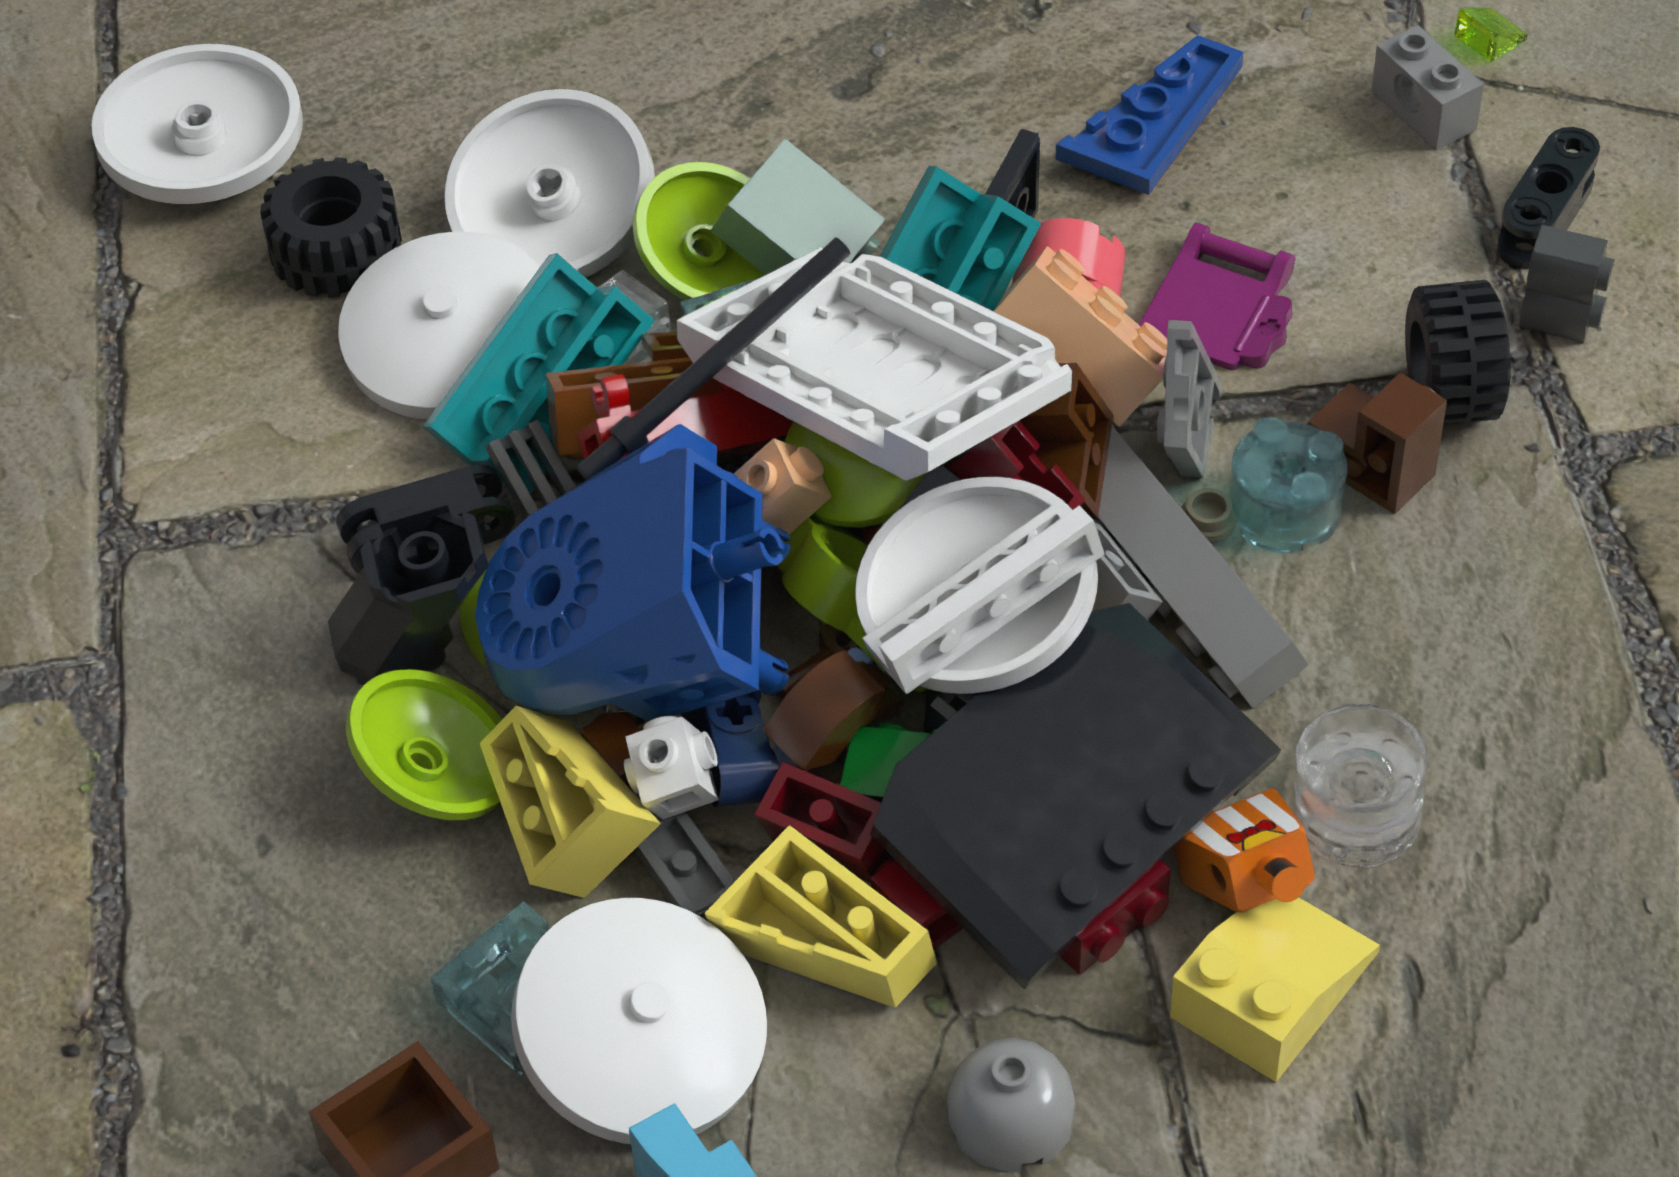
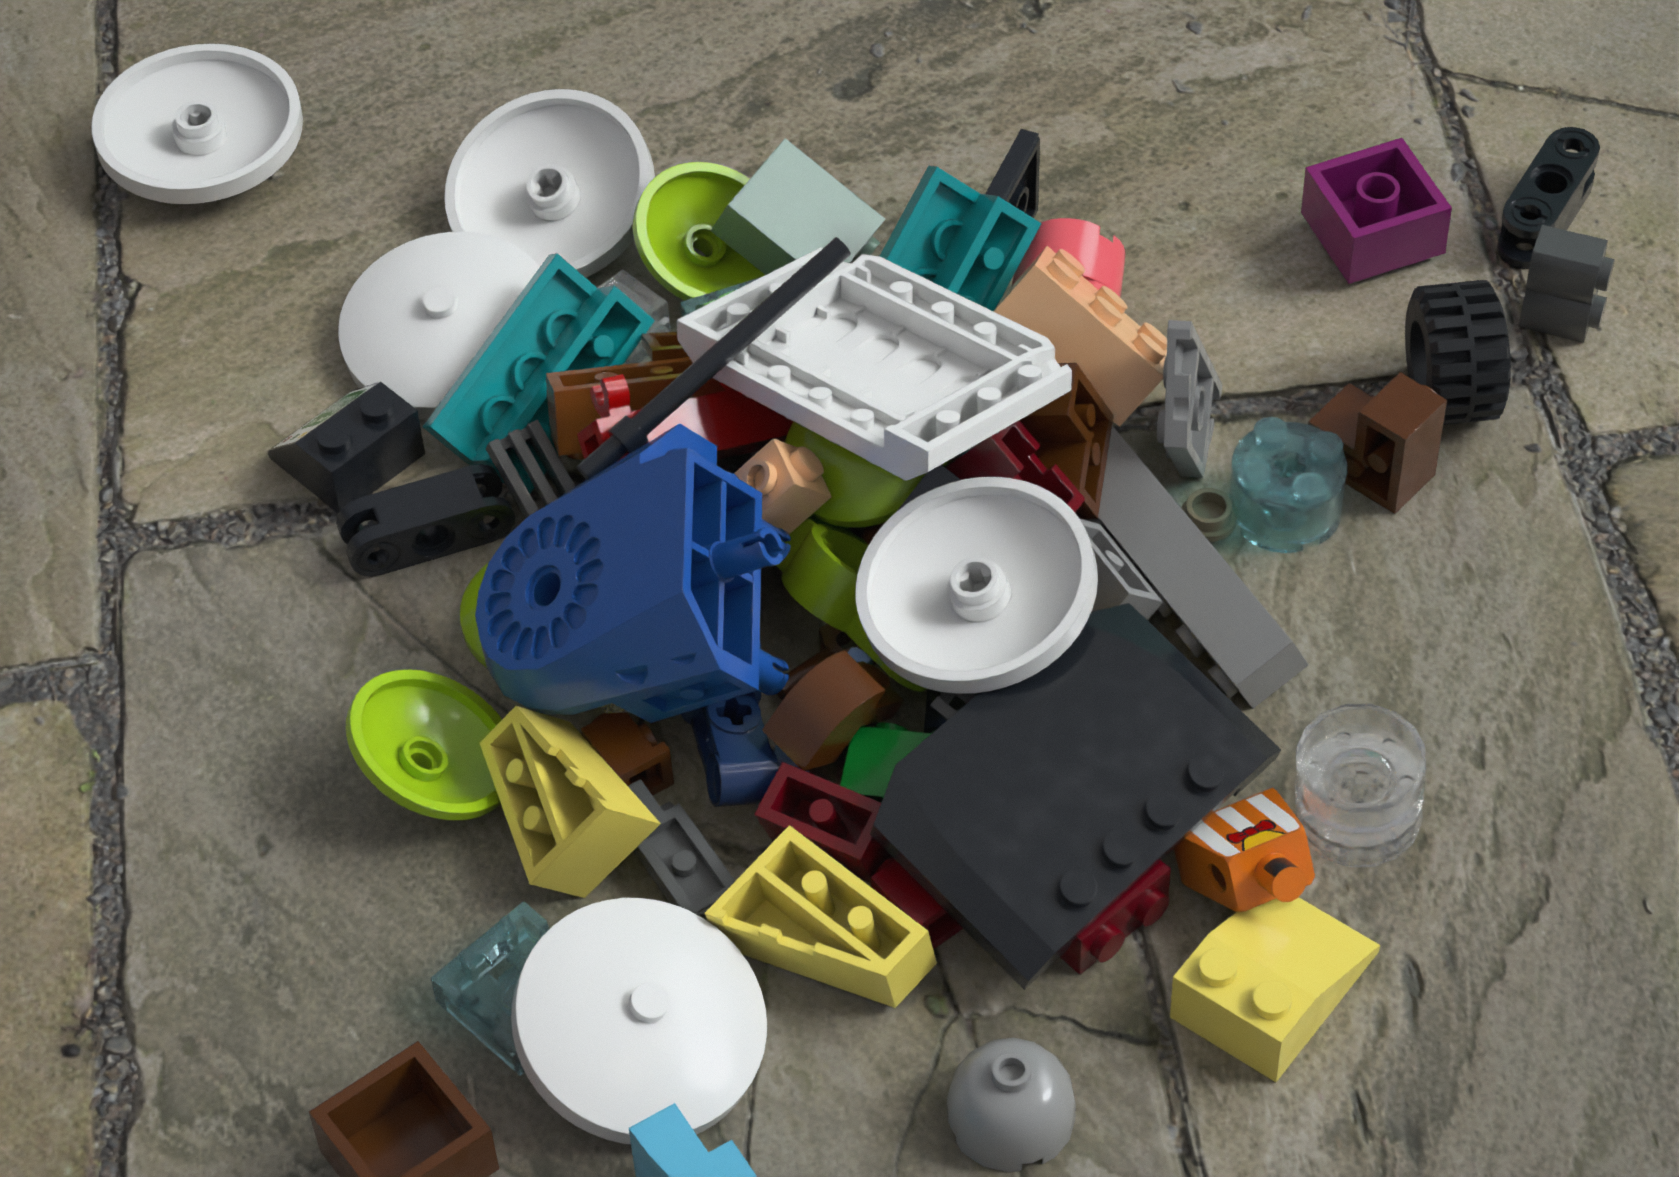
black tyre [260,157,402,298] -> none
black brick [328,499,489,686] -> none
white brick [624,716,719,819] -> none
white fence [863,500,1105,694] -> none
blue wing [1056,35,1244,195] -> none
magenta piece [1139,222,1296,370] -> none
light grey brick [1371,25,1484,150] -> none
clear neon green slope [1454,7,1528,62] -> none
none -> black slope [268,381,425,513]
none -> magenta brick [1301,138,1452,284]

